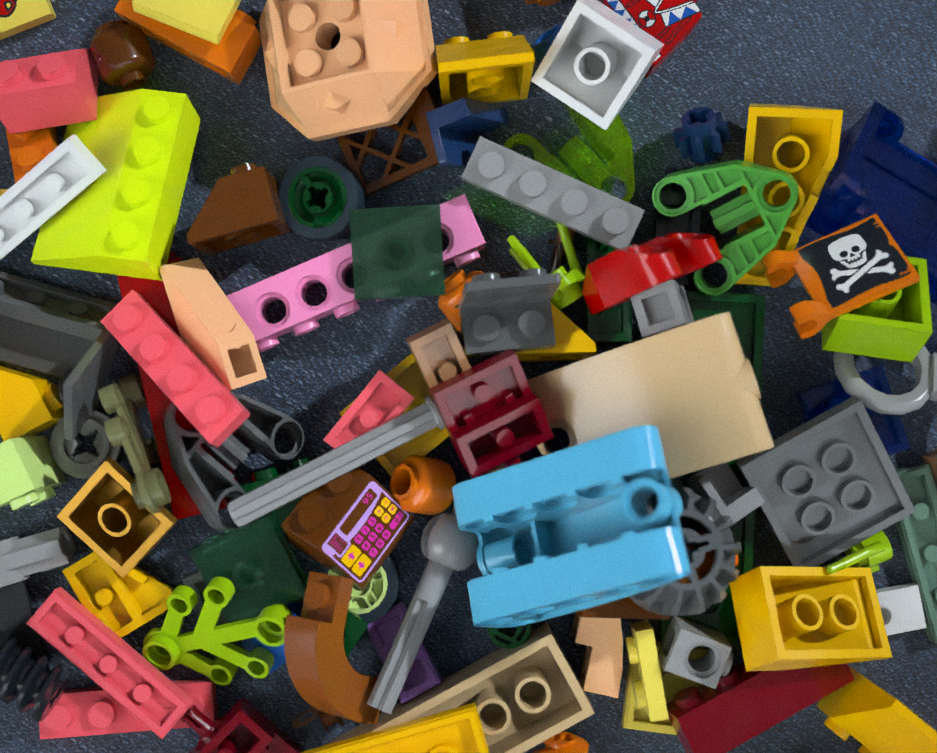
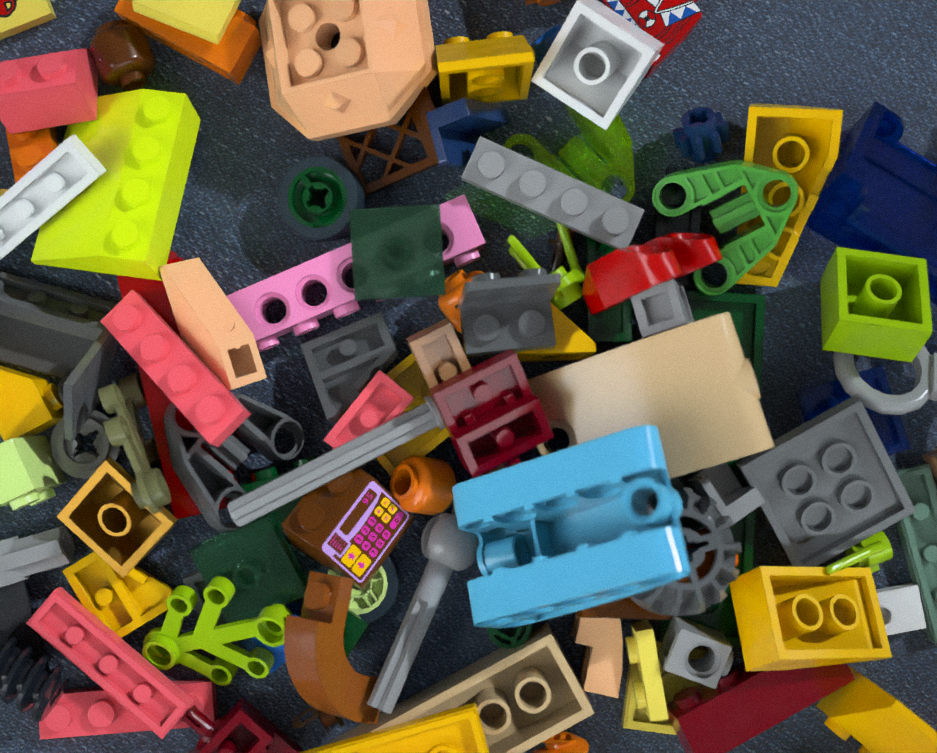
reddish brown slope [186,163,292,255] -> none
medium lavender plate [366,602,443,704] -> none
flag [761,214,920,339] -> none
none -> dark grey wing [300,312,399,424]

